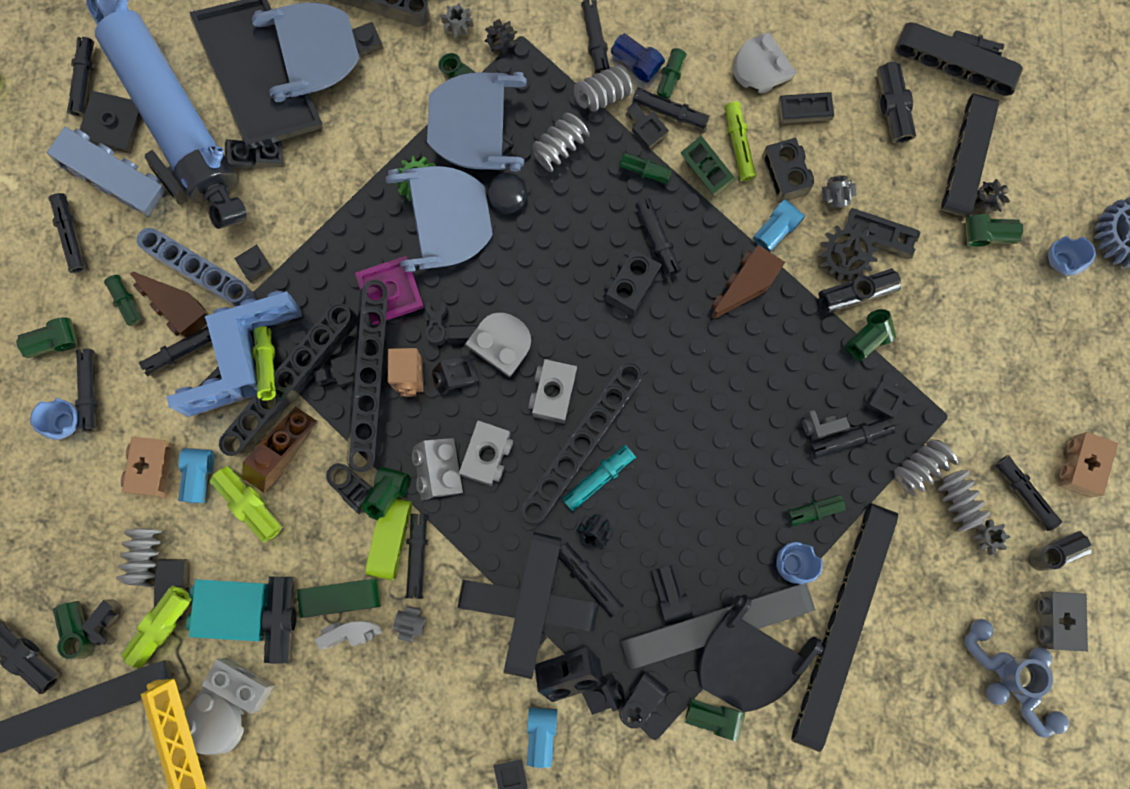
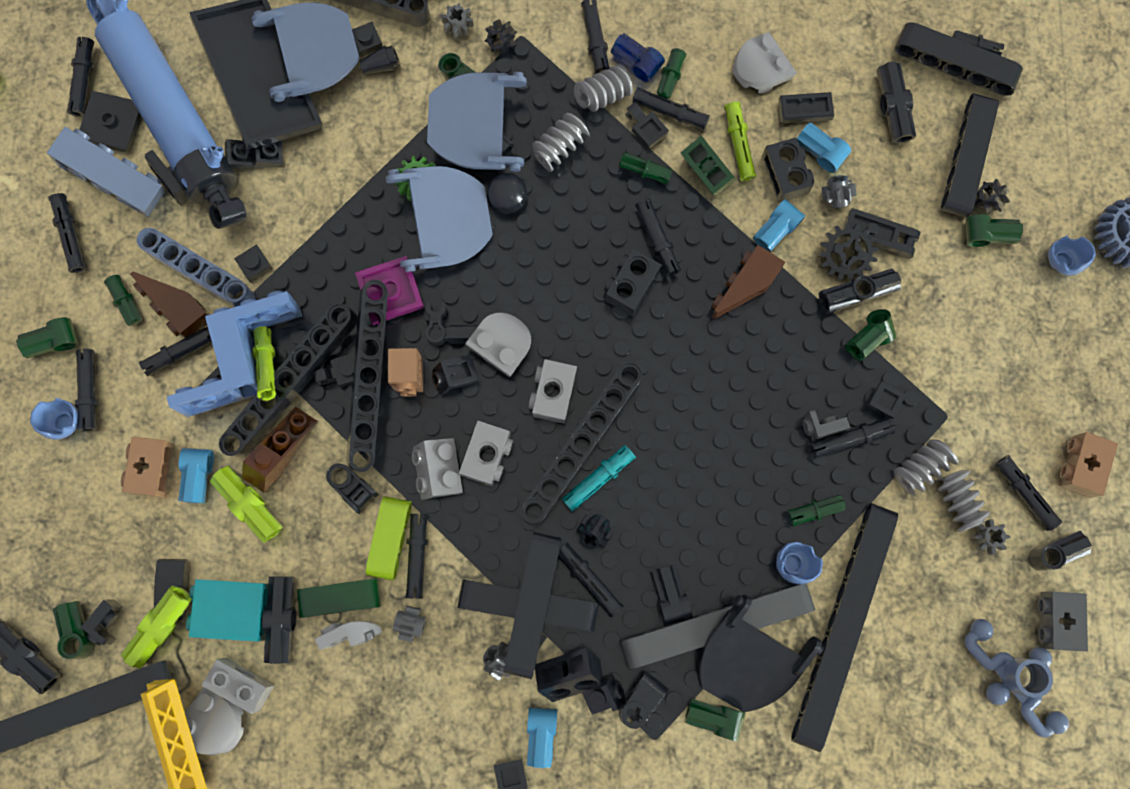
light grey piece [116,528,162,587] -> none
dark green piece [362,466,410,520] -> none
none -> black cone [359,45,400,75]
none -> dark grey gear [483,642,511,681]
none -> dark azure piece [797,122,851,173]

